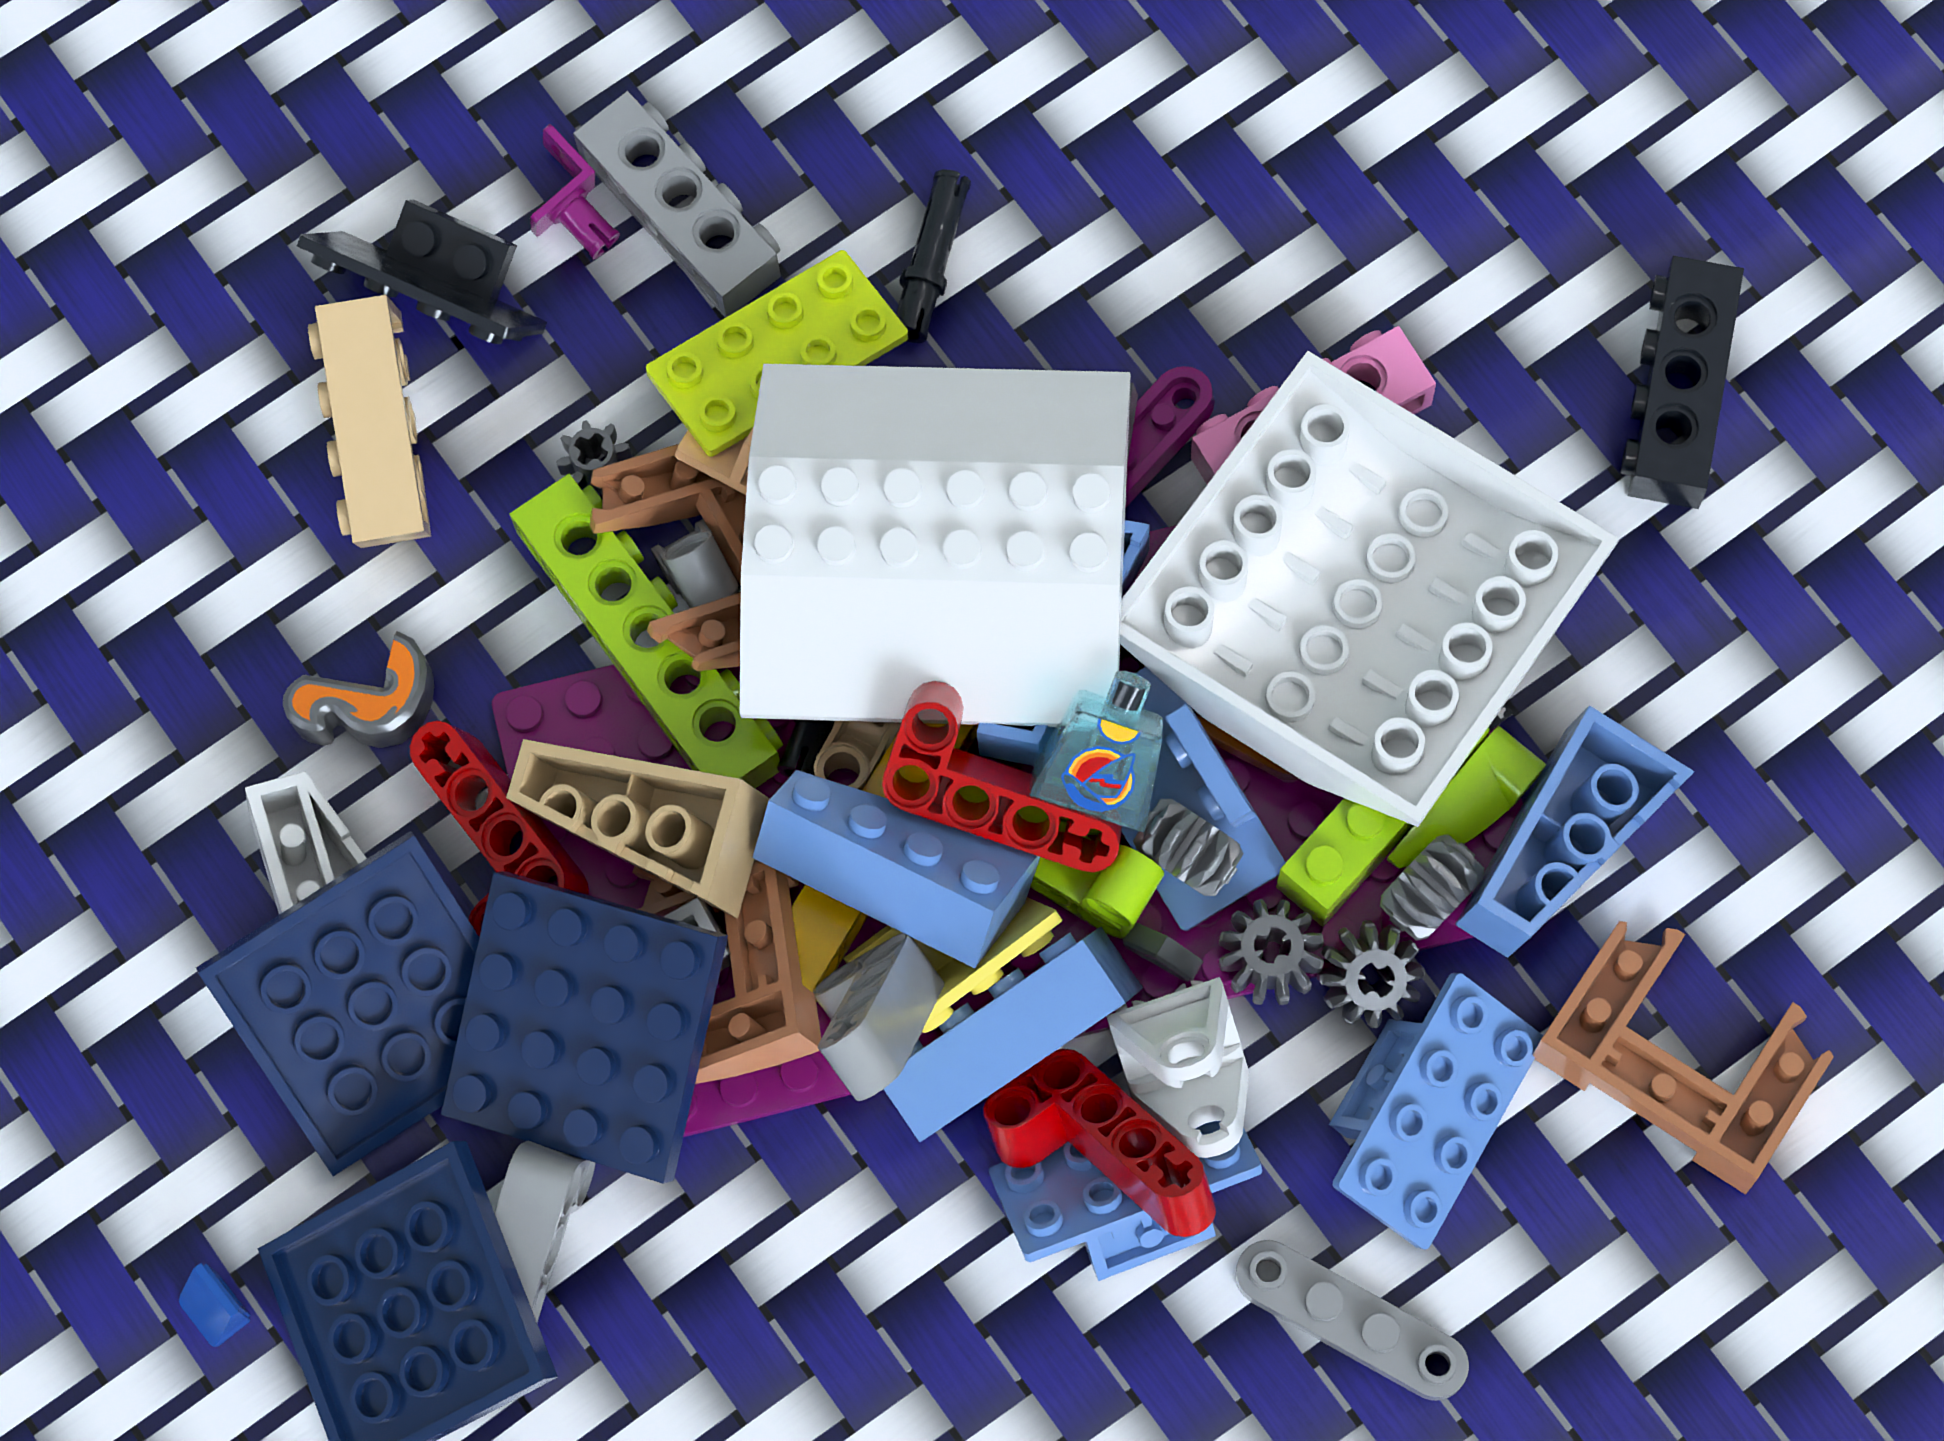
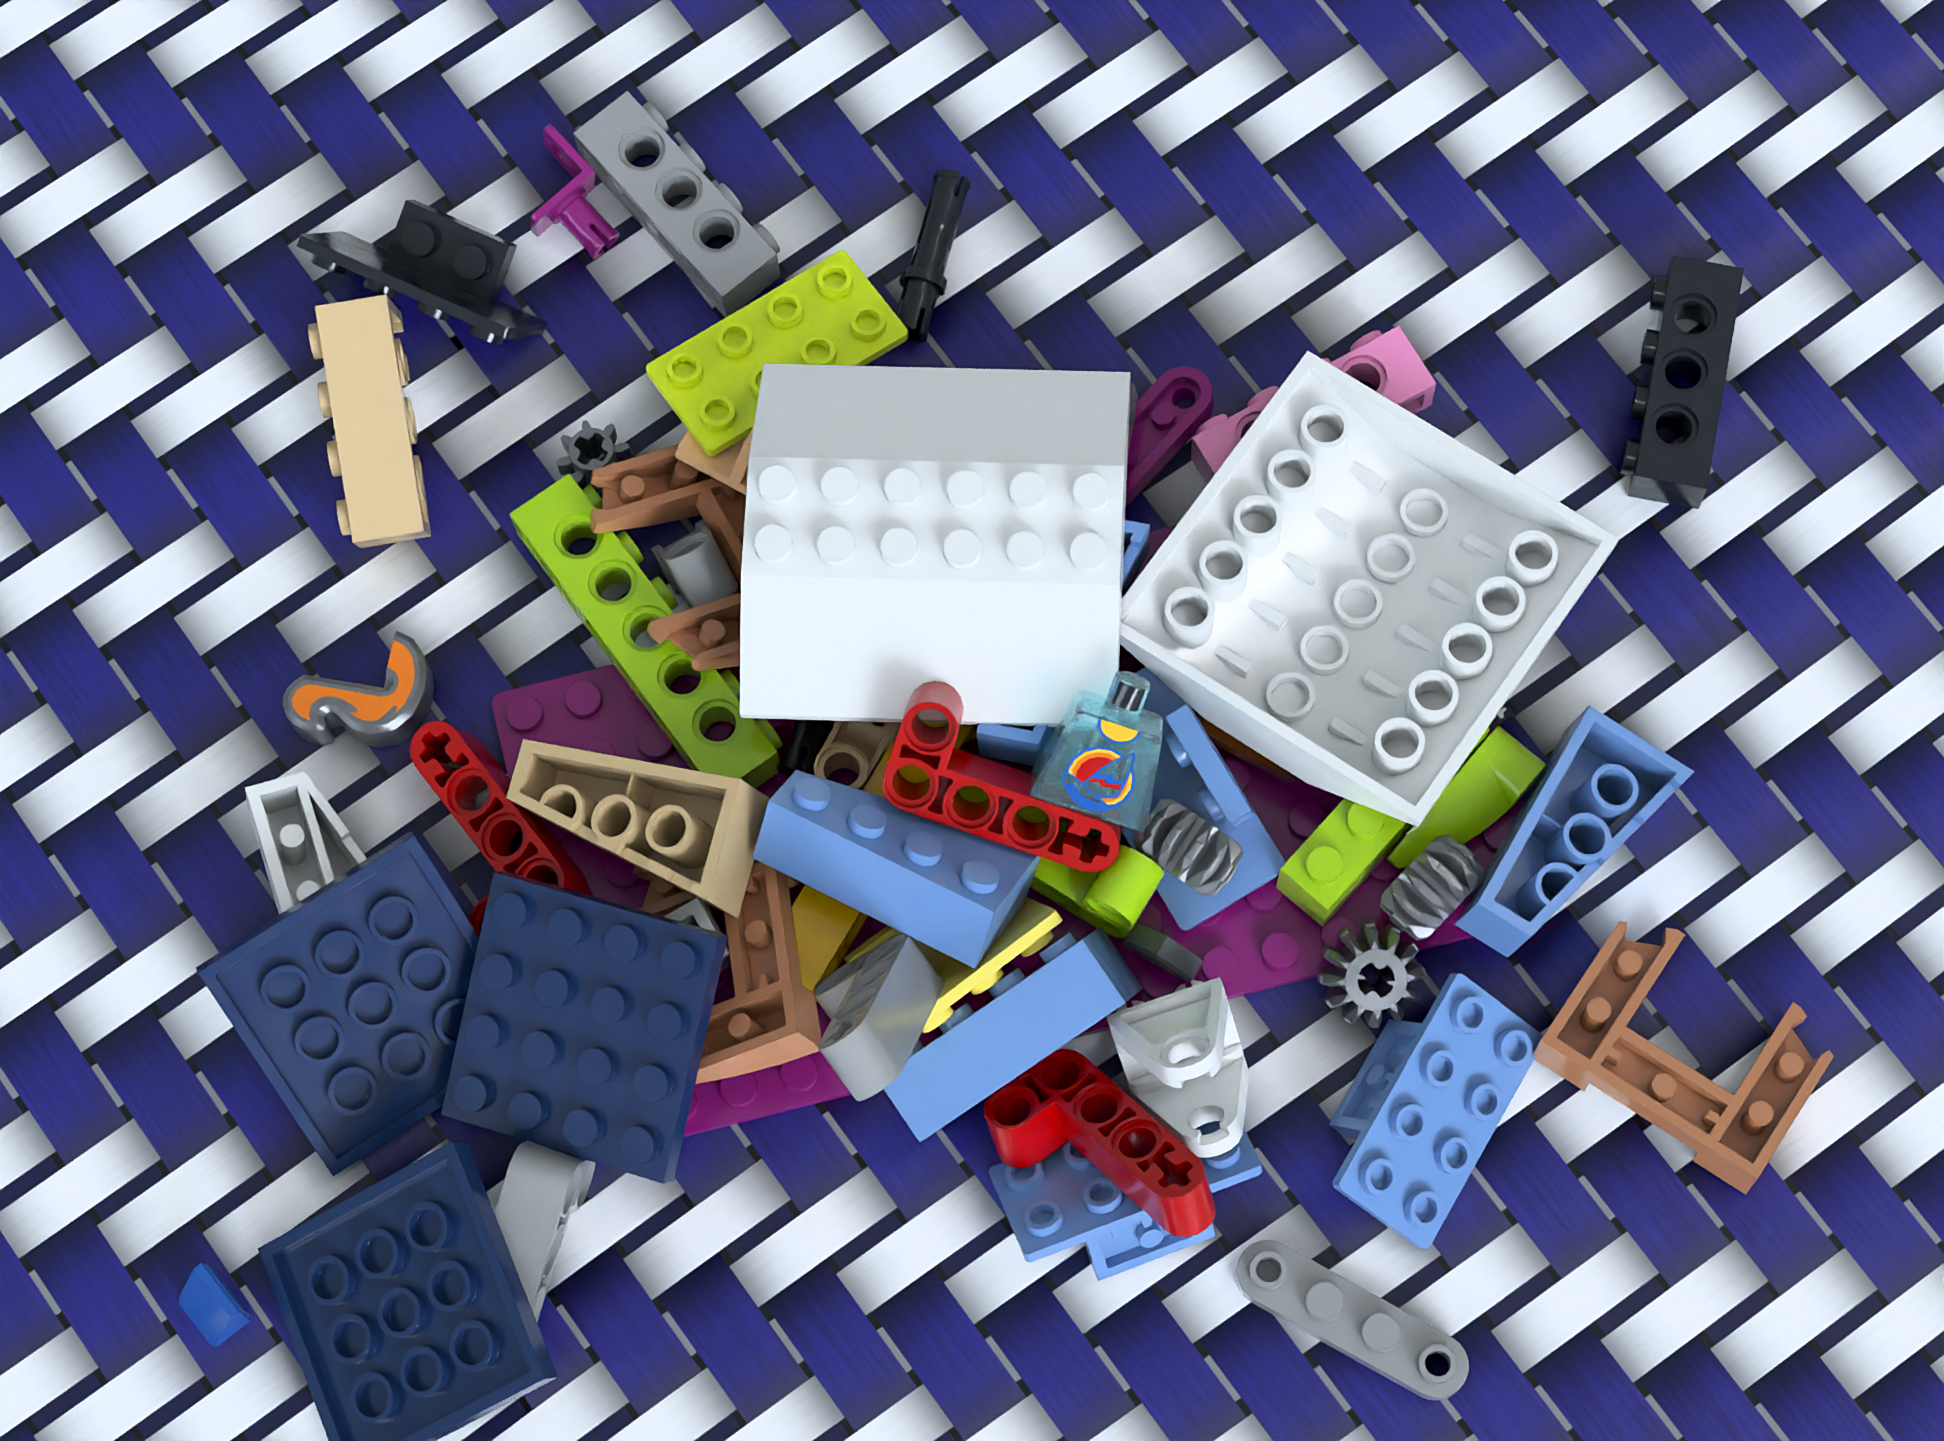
flat silver gear [1219,899,1324,1005] -> none

